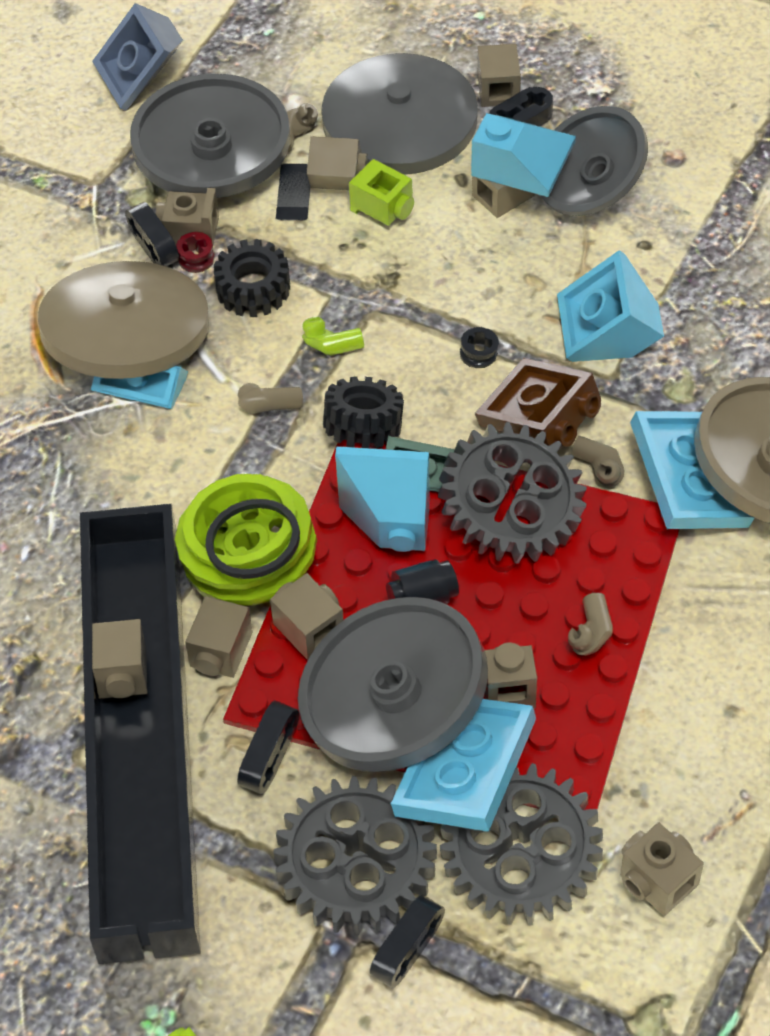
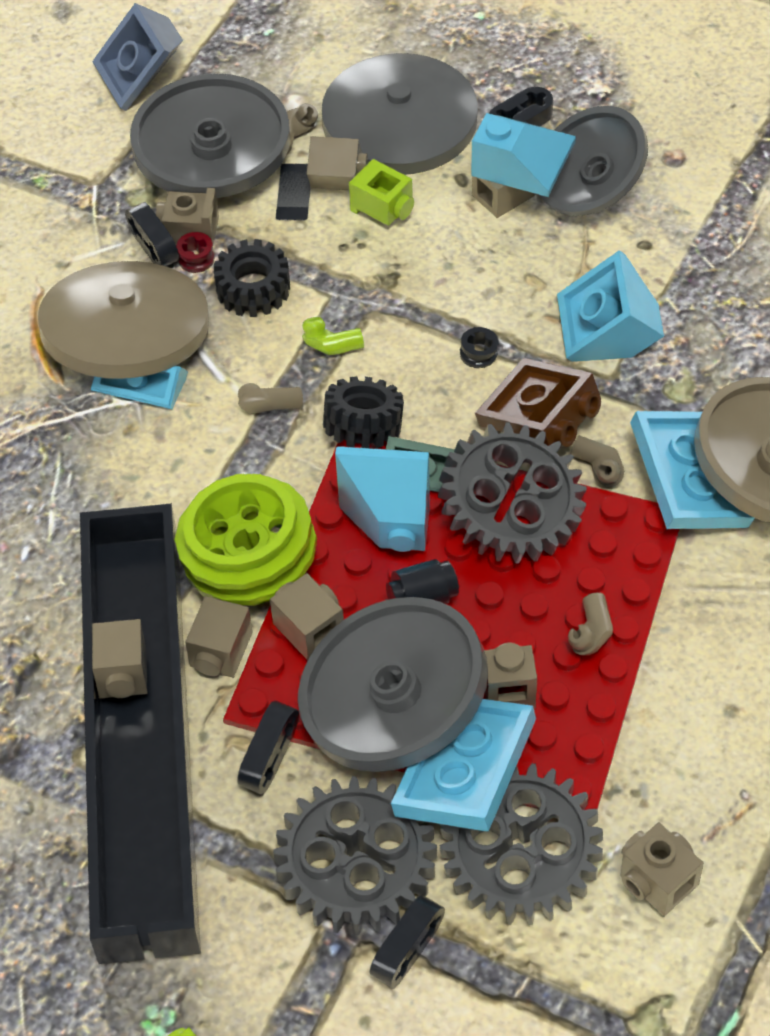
black piece [205,499,300,579] -> none
dark tan brick [477,44,521,107] -> none

